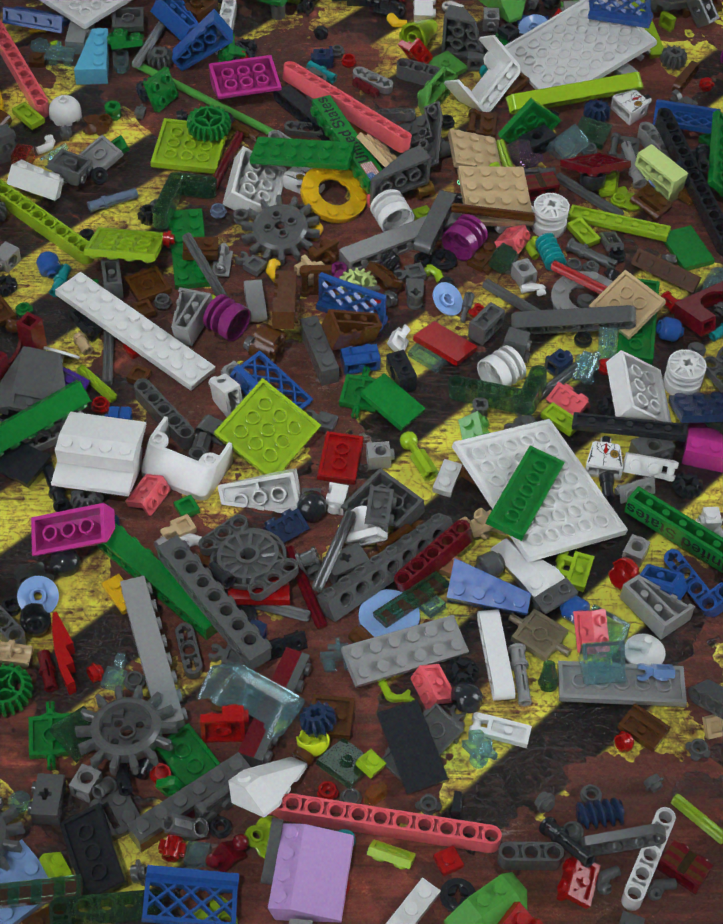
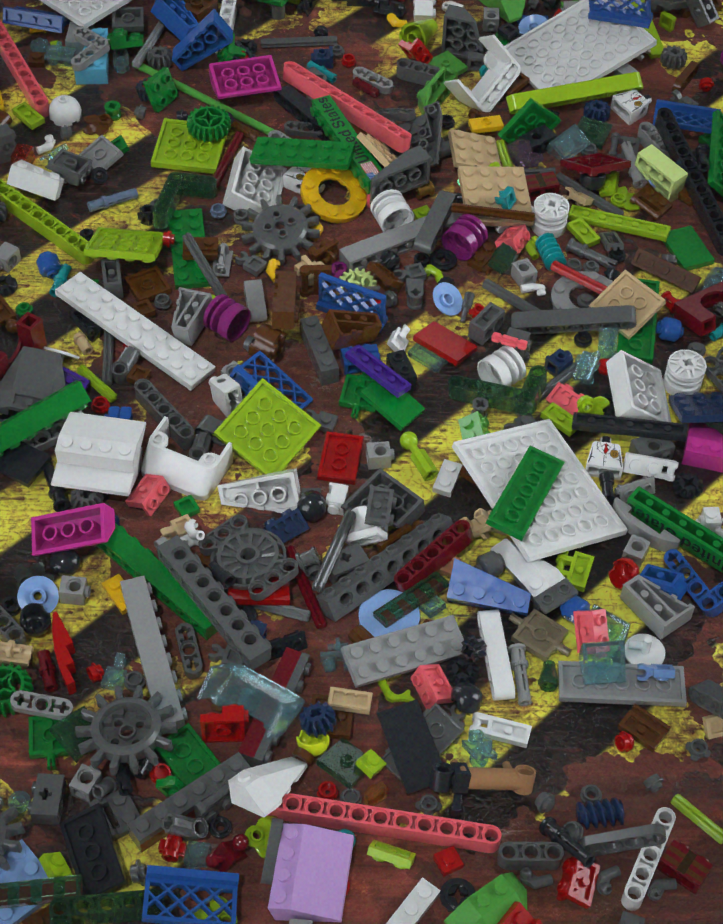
none -> light grey beam [10,690,73,721]
none -> light grey brick [58,575,91,606]
none -> light grey beam [71,26,110,71]
none -> dark grey piece [111,346,140,384]
none -> white arm [184,519,205,540]
none -> dark grey axle [261,36,338,48]
none -> tan plate [328,687,373,715]
none -> dark purple plate [345,344,412,398]
none -> piece [429,759,536,795]
none -> black gear [461,635,487,662]
none -> yellow plate [468,115,504,134]
none -> coral axle [491,332,528,350]
none -> teal tile [495,186,517,210]
none -> dark grey arm [519,867,553,889]
none -> tan plate [562,187,594,207]
none -> lime plate [577,395,610,415]
none -> light grey slope [612,497,681,552]

